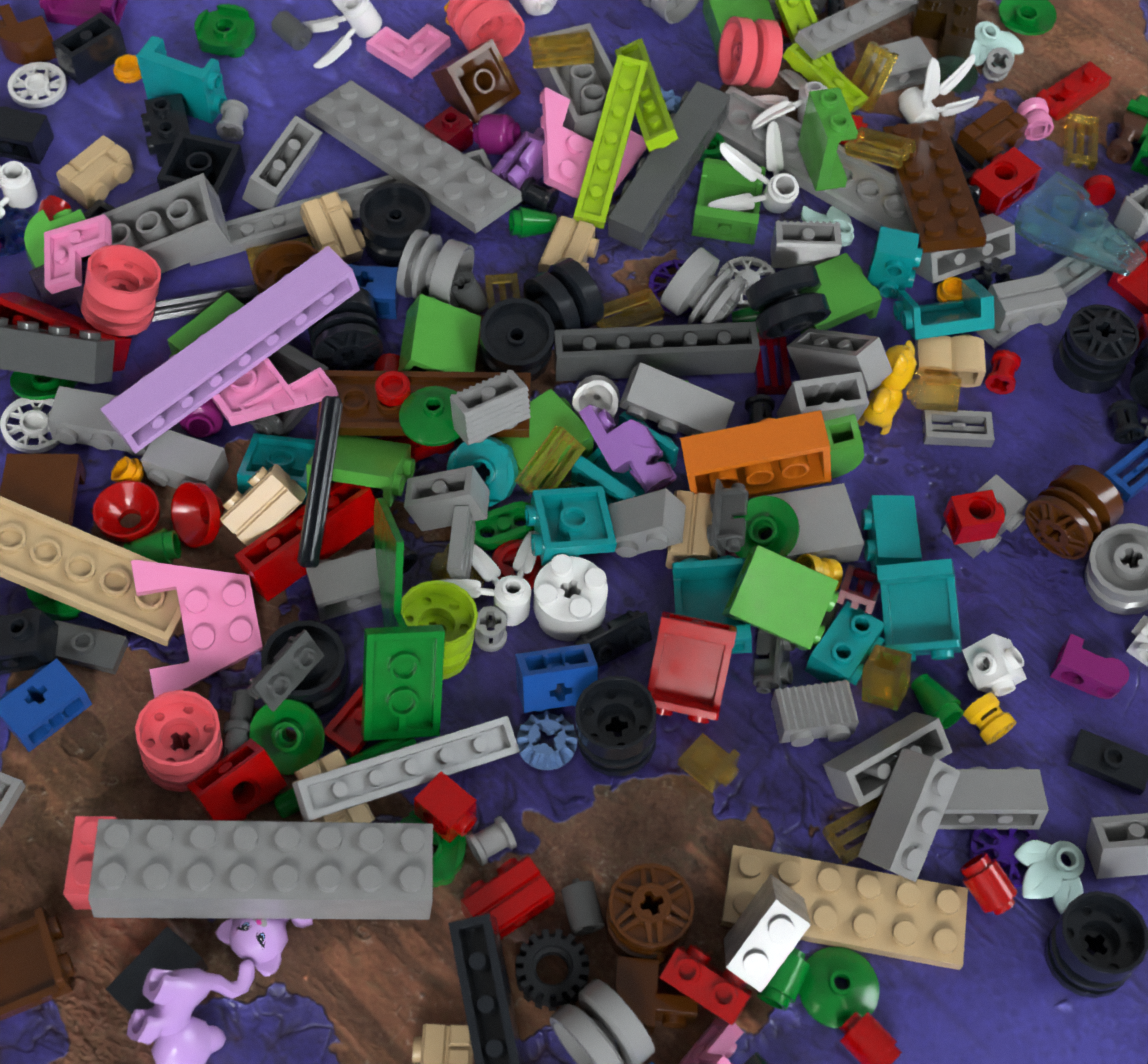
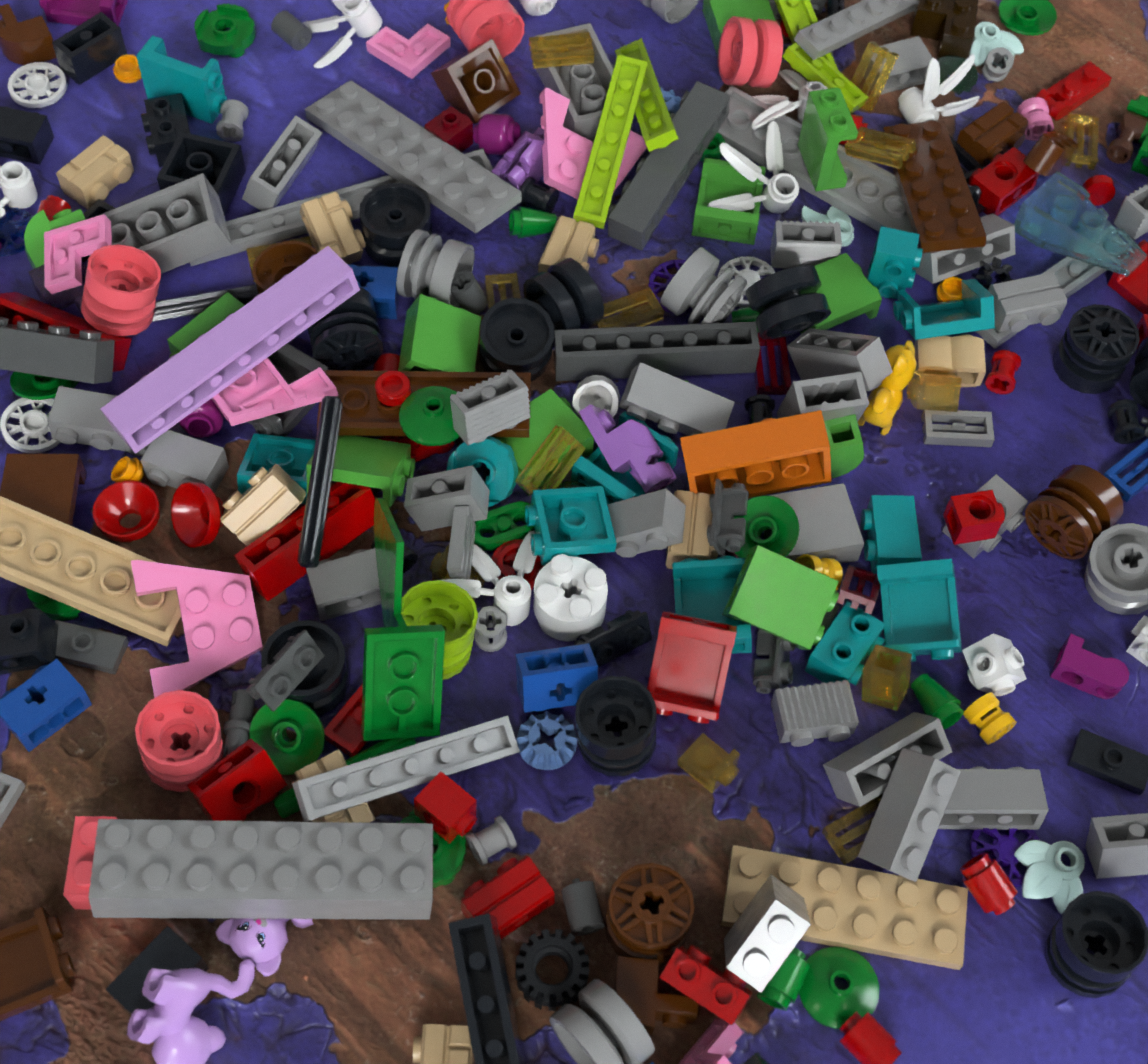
green cone [124,528,182,564] -> none
none -> reddish brown beam [1023,130,1079,176]

